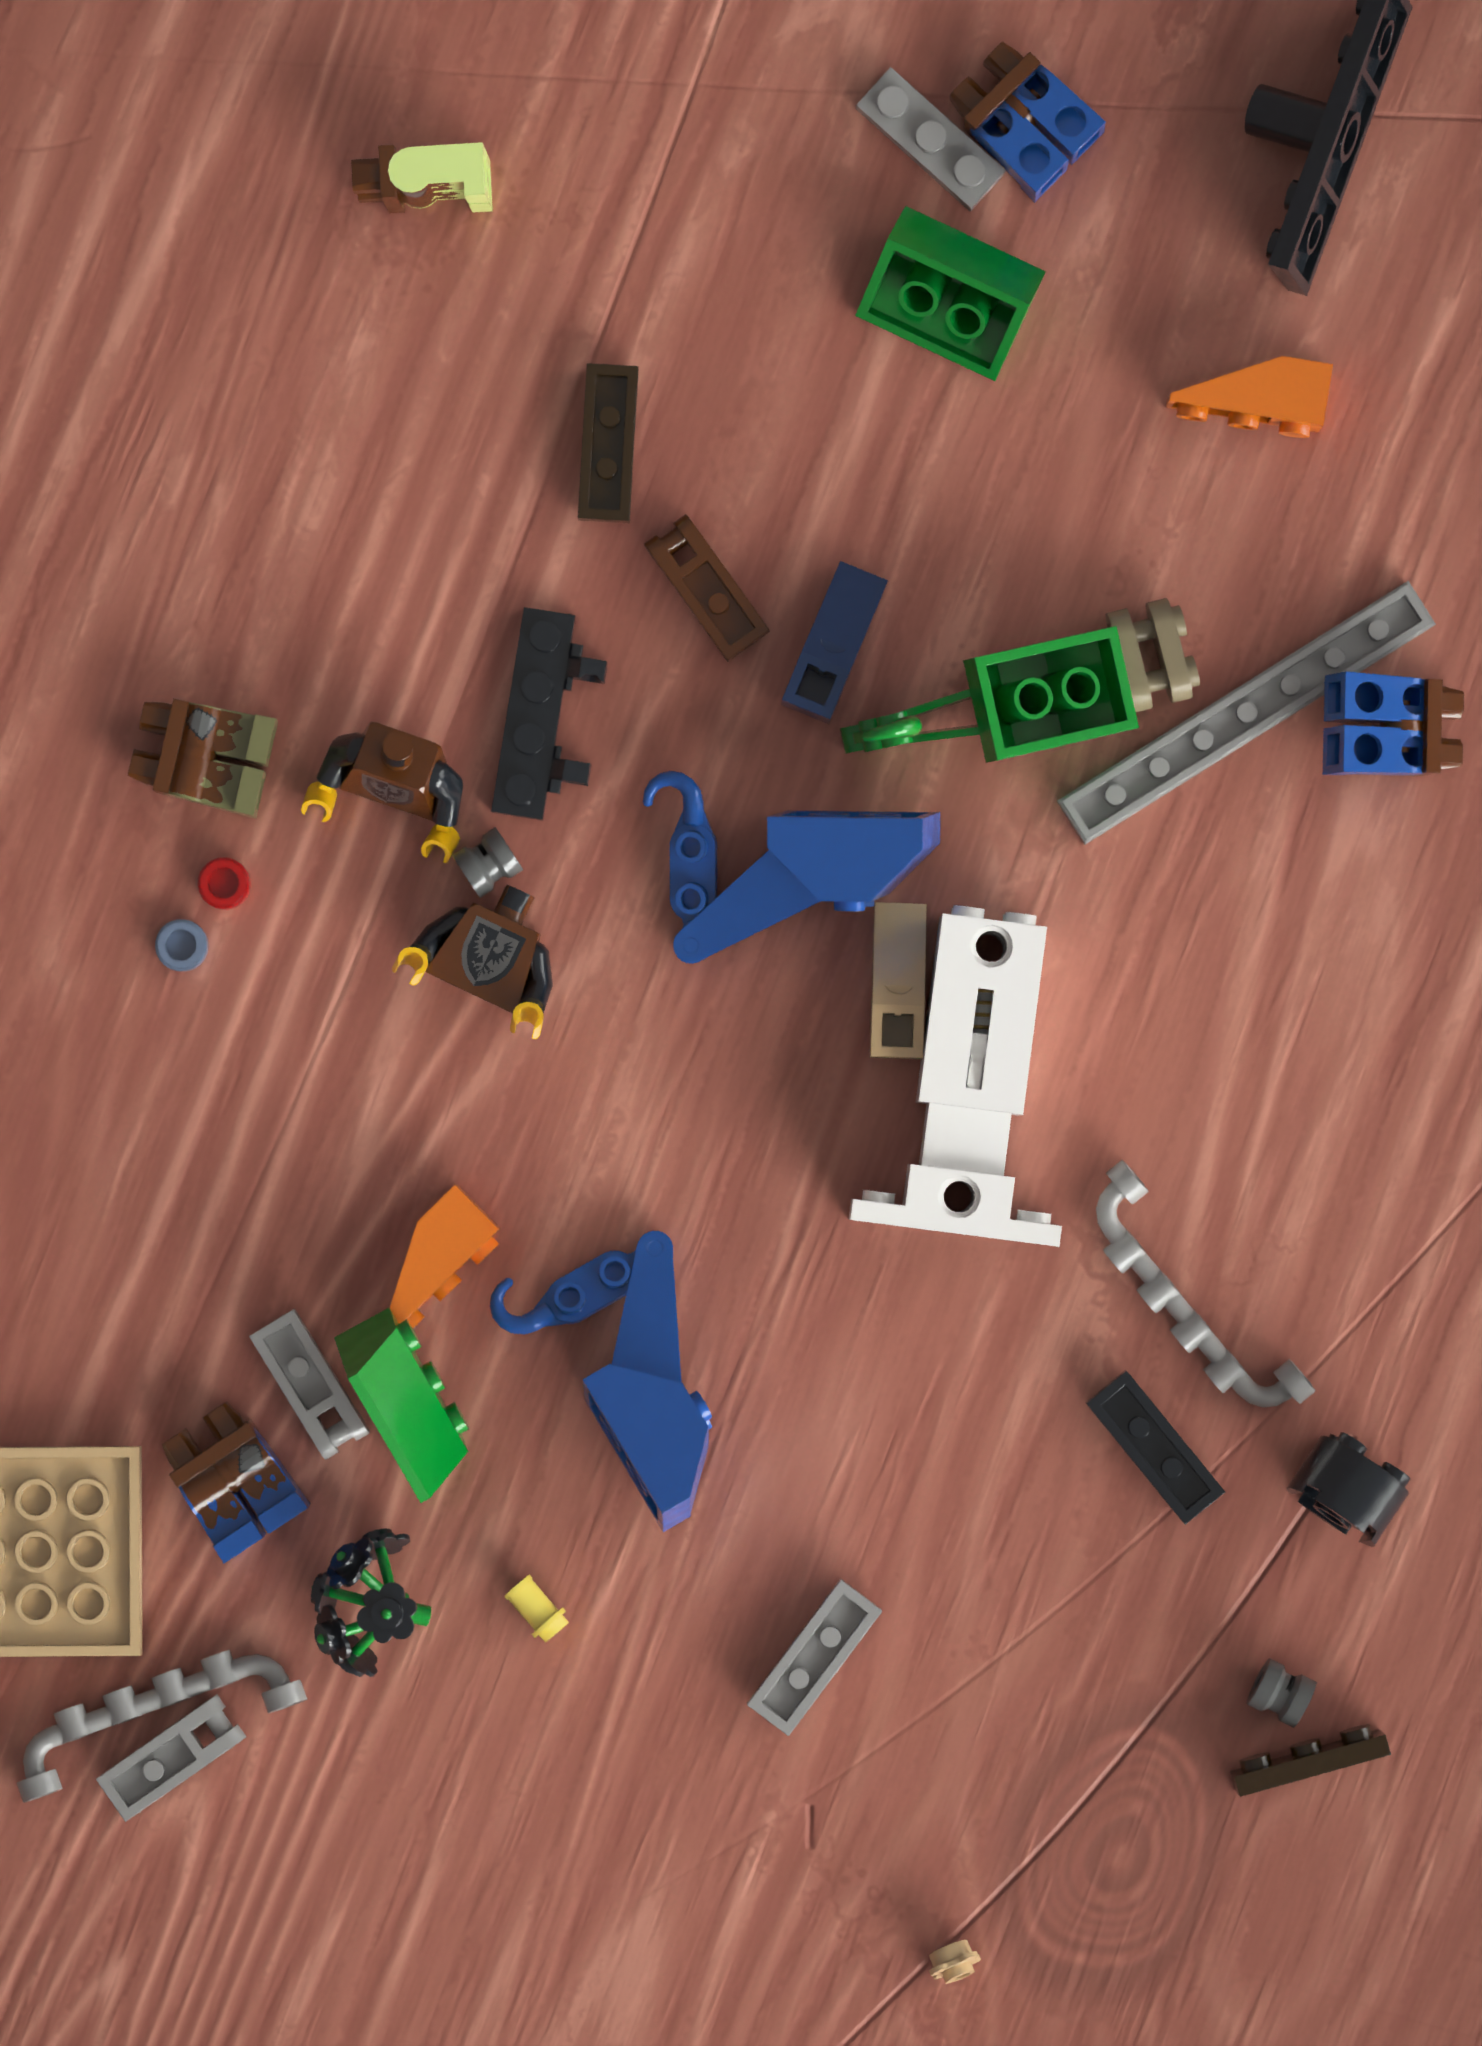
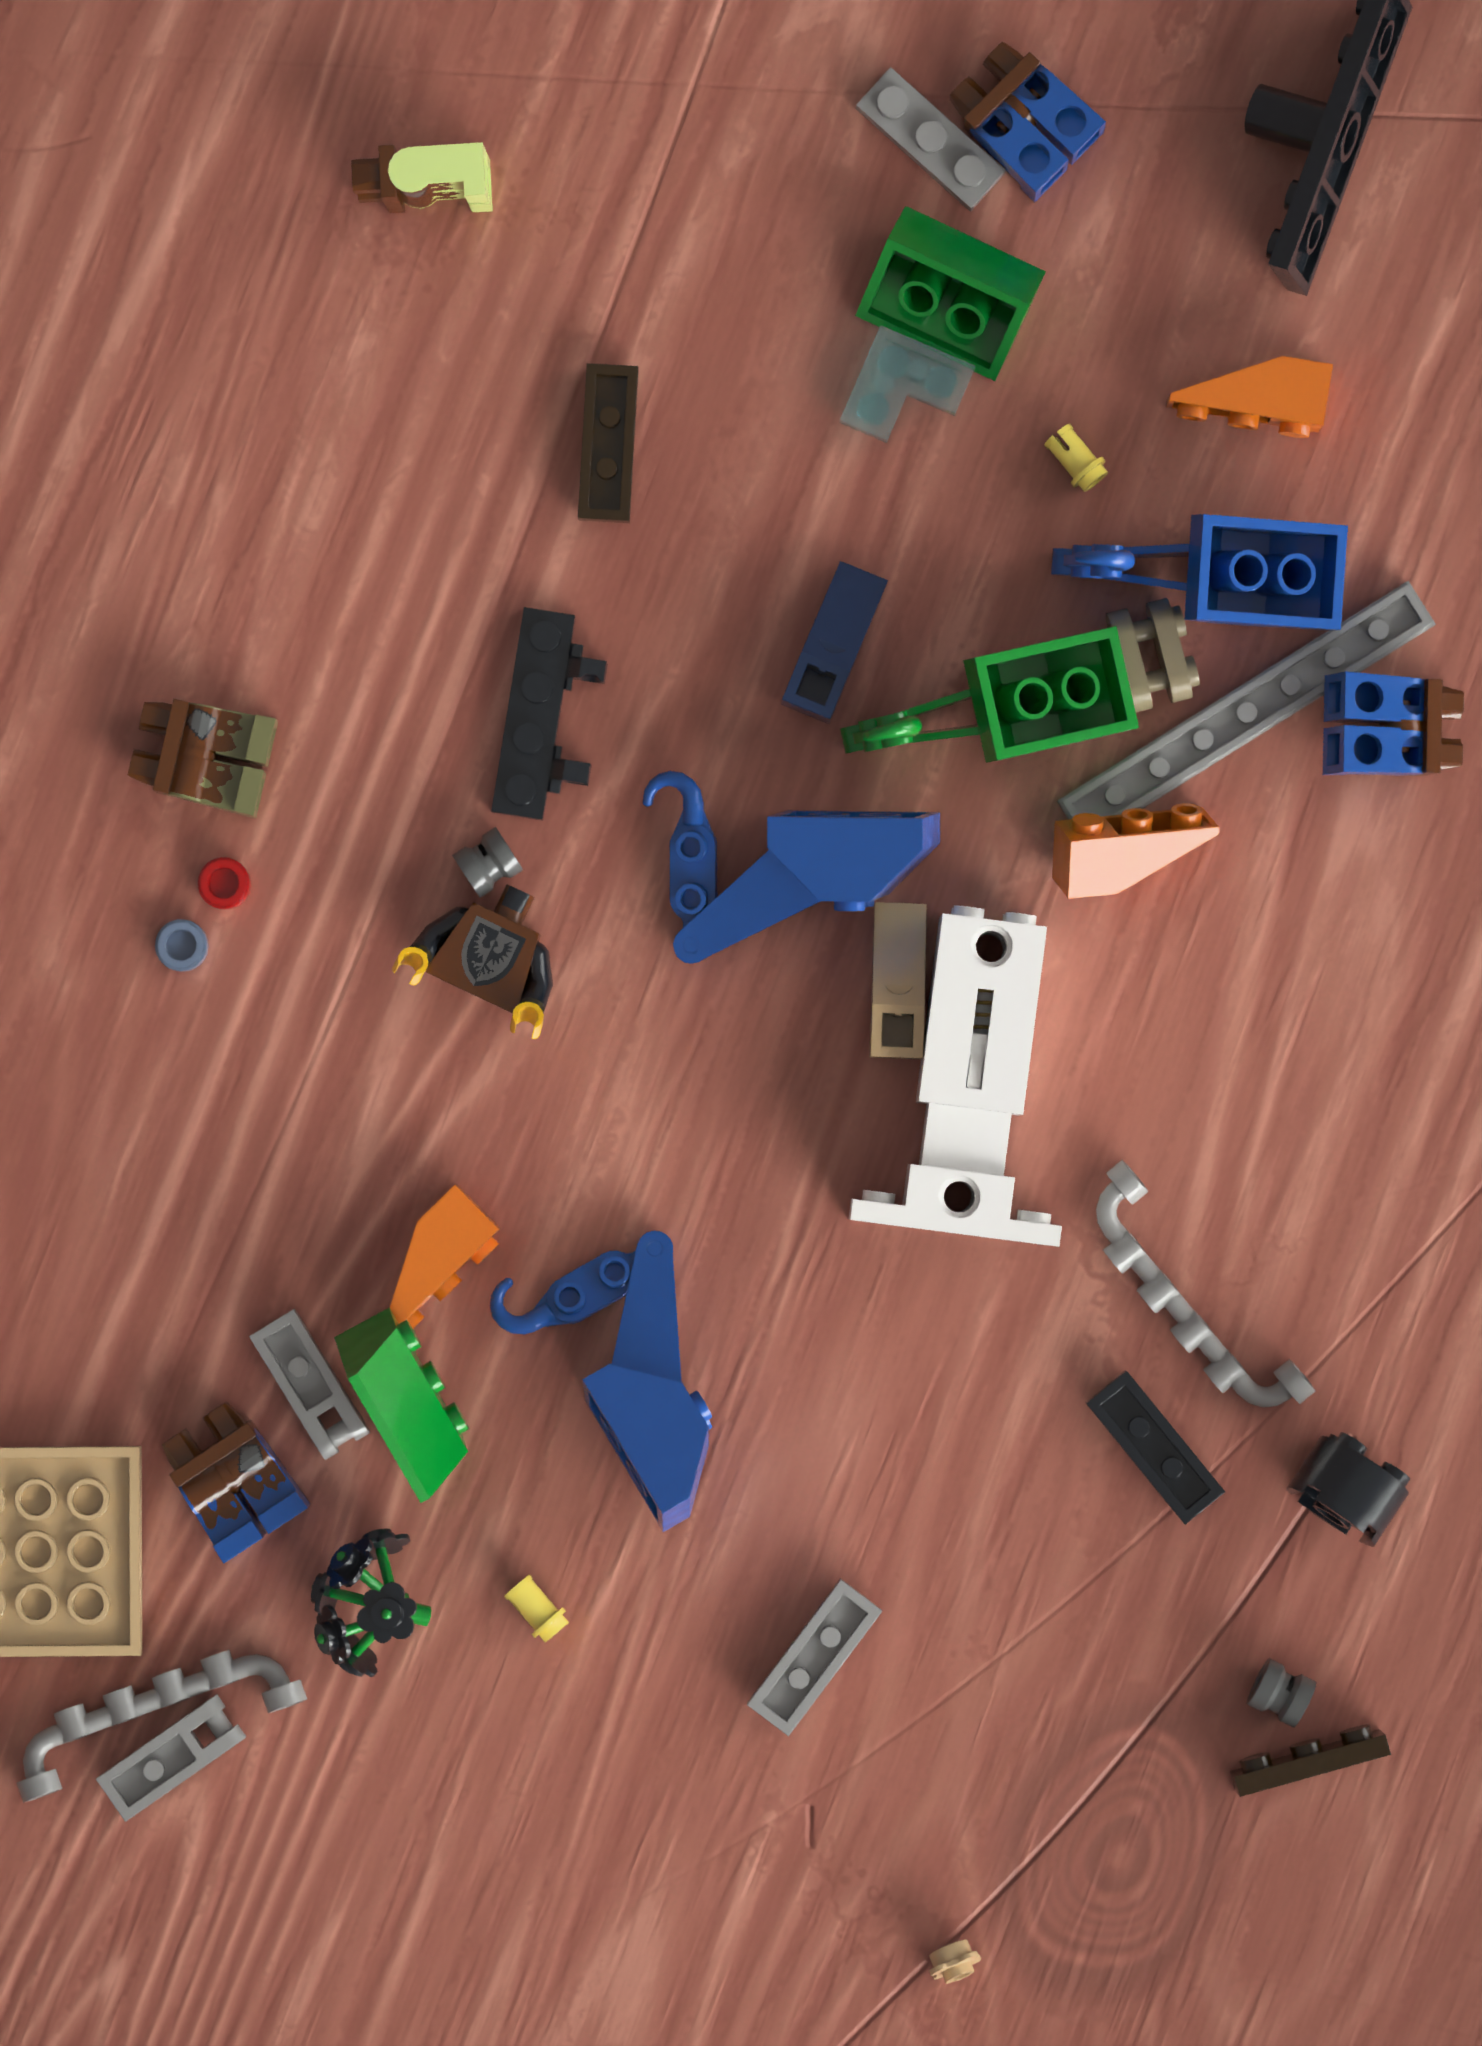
torso [301,722,463,863] -> none
reddish brown plate [644,514,770,662] -> none
none -> clear light blue plate [839,325,976,443]
none -> light yellow pin [1044,424,1108,492]
none -> blue slope [1051,514,1348,630]
none -> slope [1052,803,1219,899]

